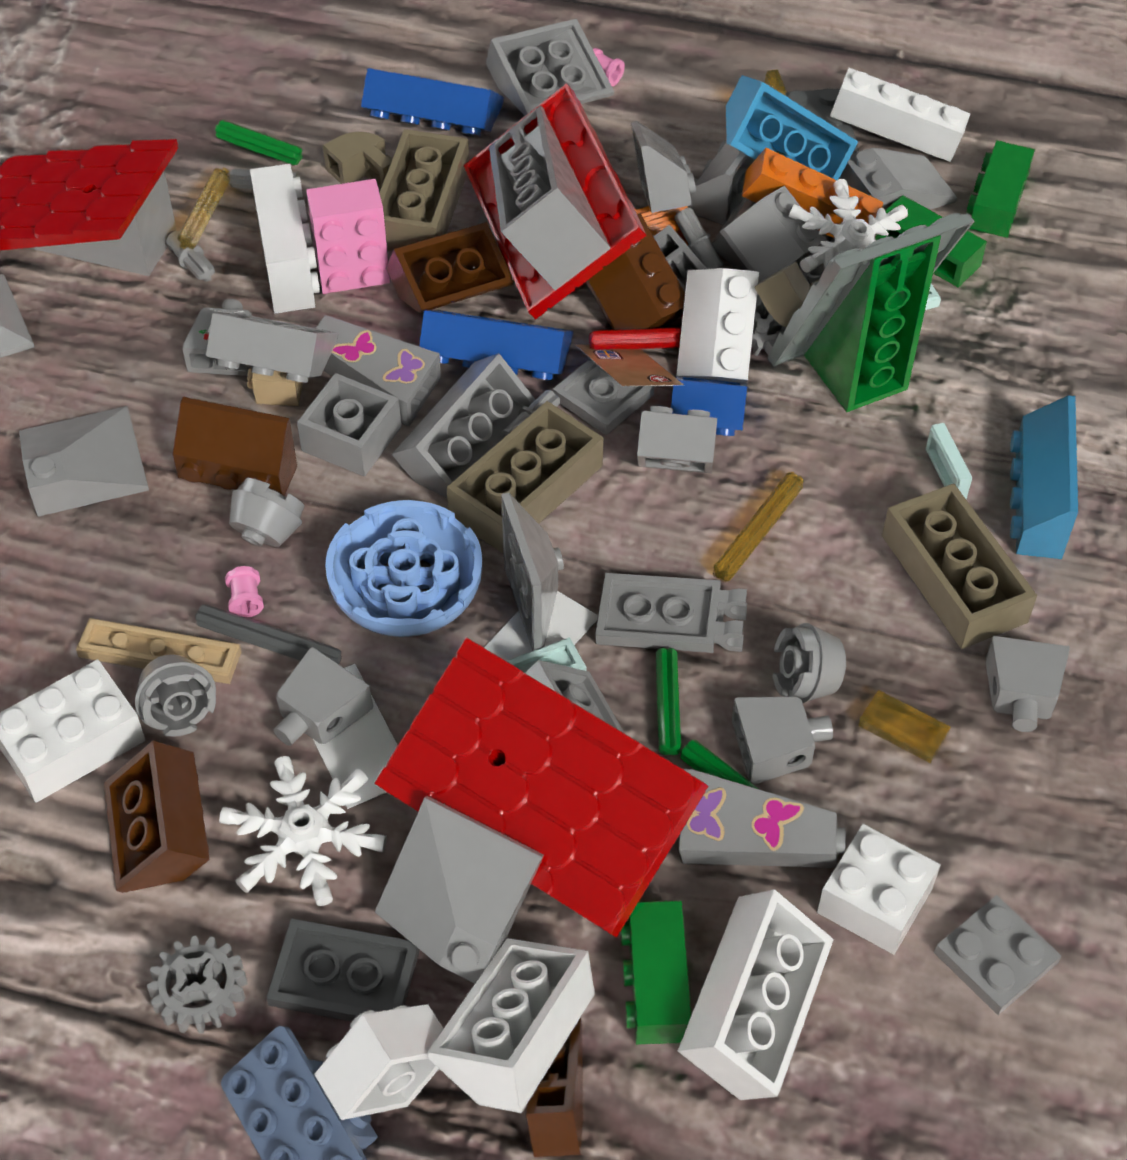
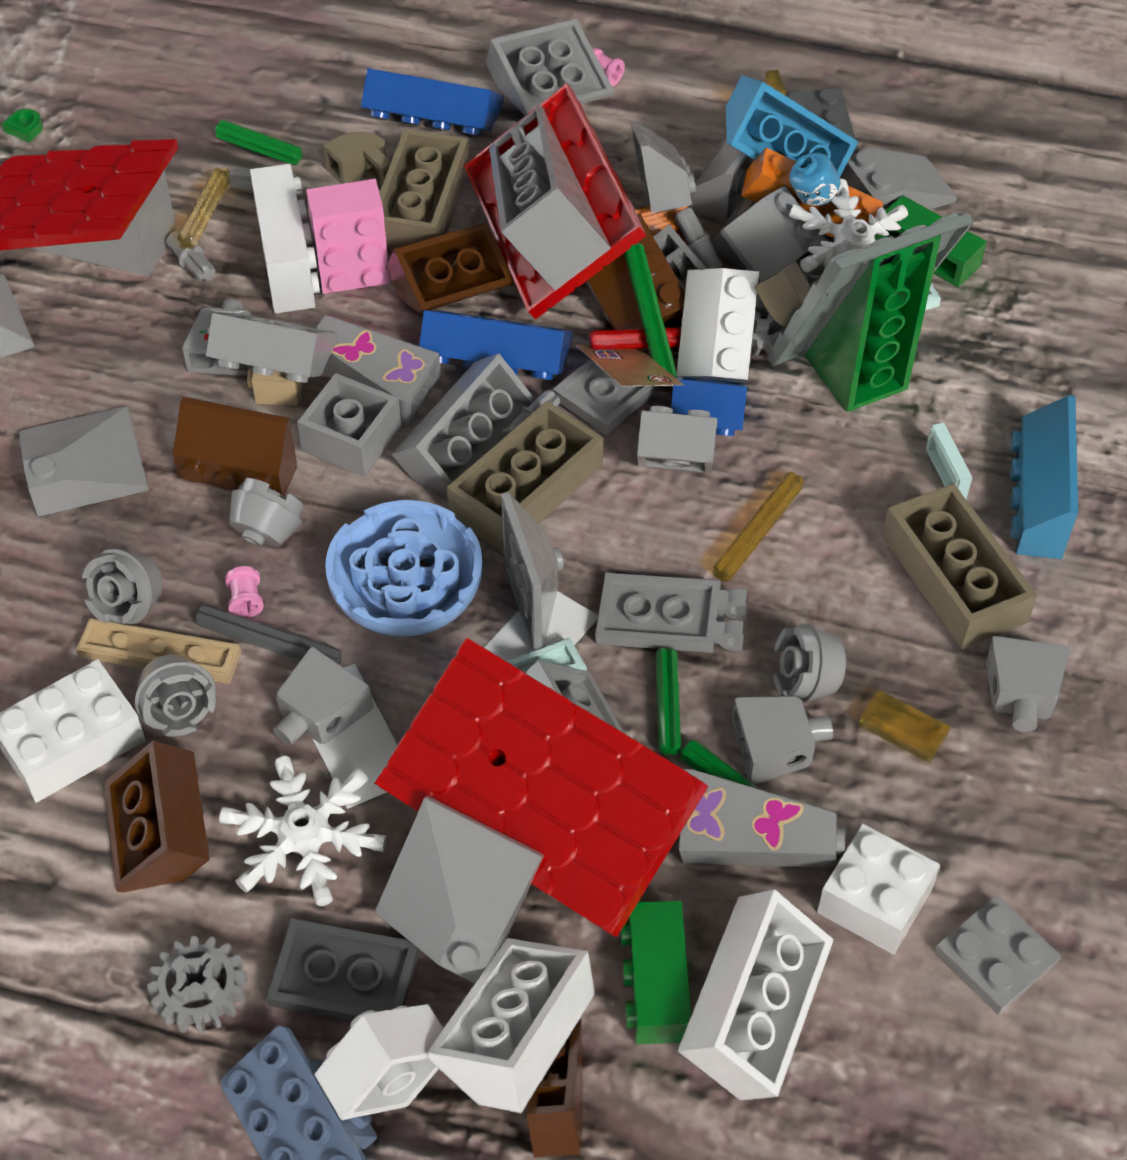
white slope [830,68,970,162] -> none
green brick [966,140,1035,238] -> none
none -> green tile [2,109,43,143]
none -> light grey cone [82,549,162,625]
none -> green axle [624,244,677,377]
none -> dark azure head [789,153,841,206]

